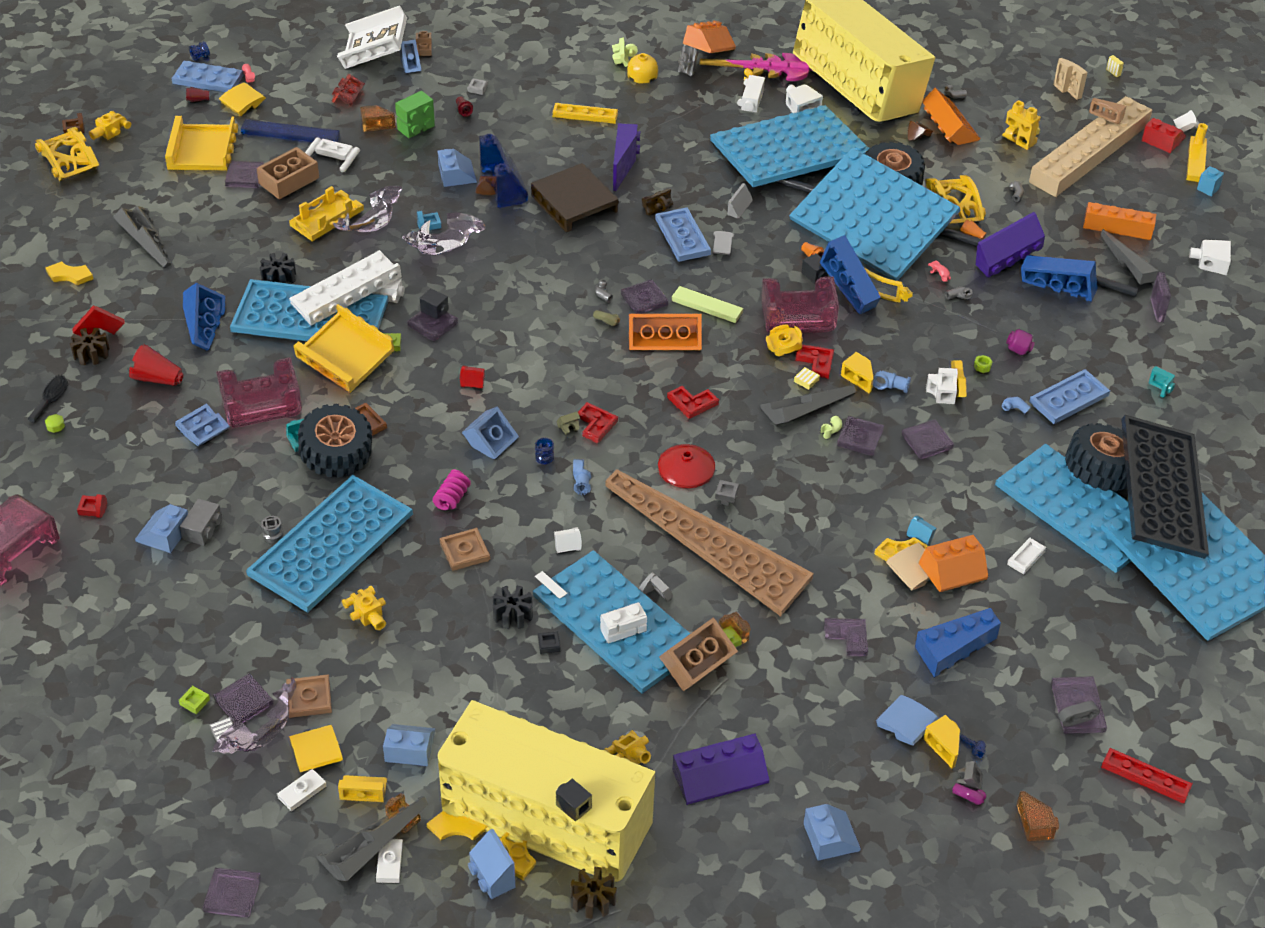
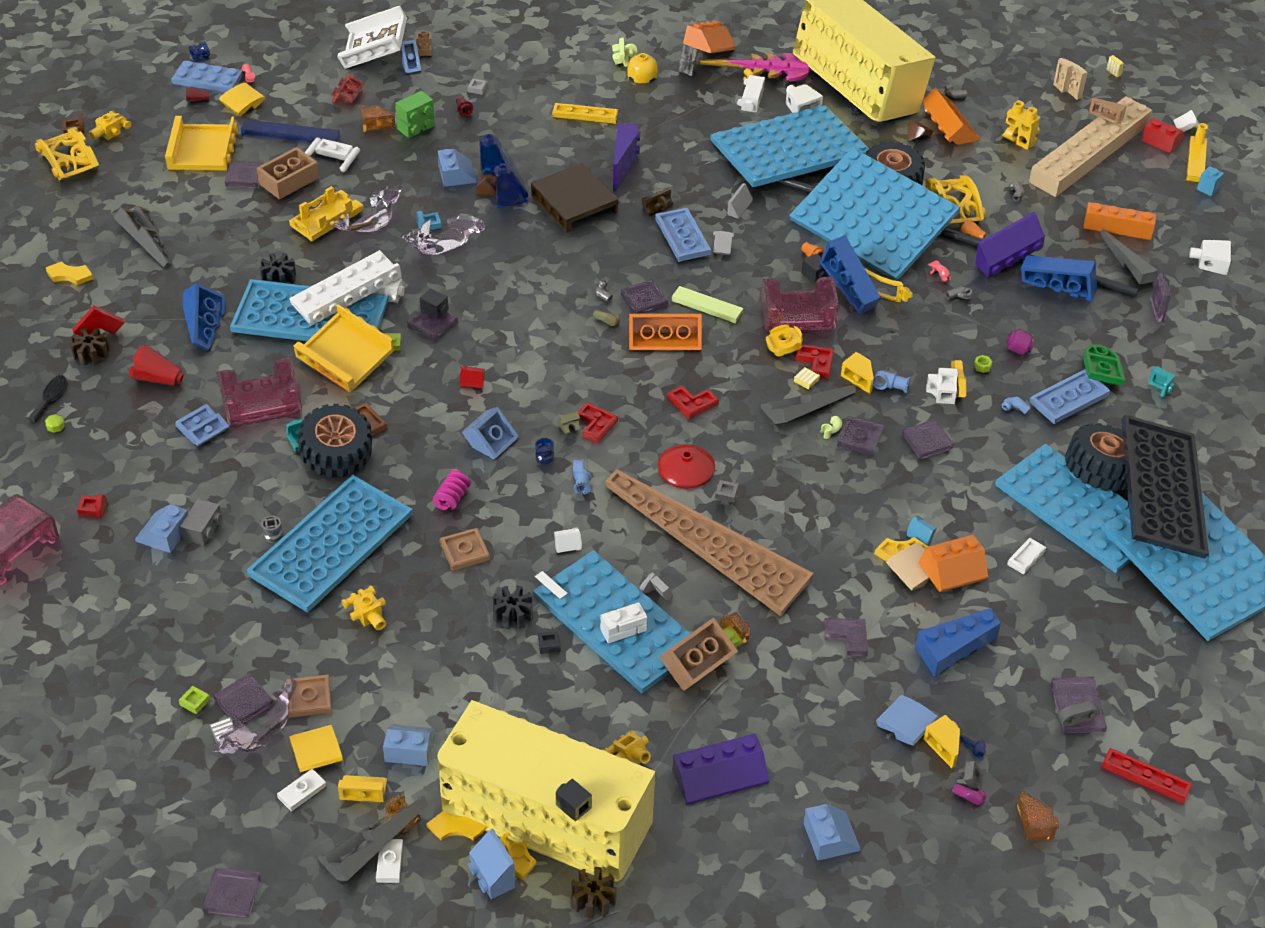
none -> green tile [1083,344,1125,386]

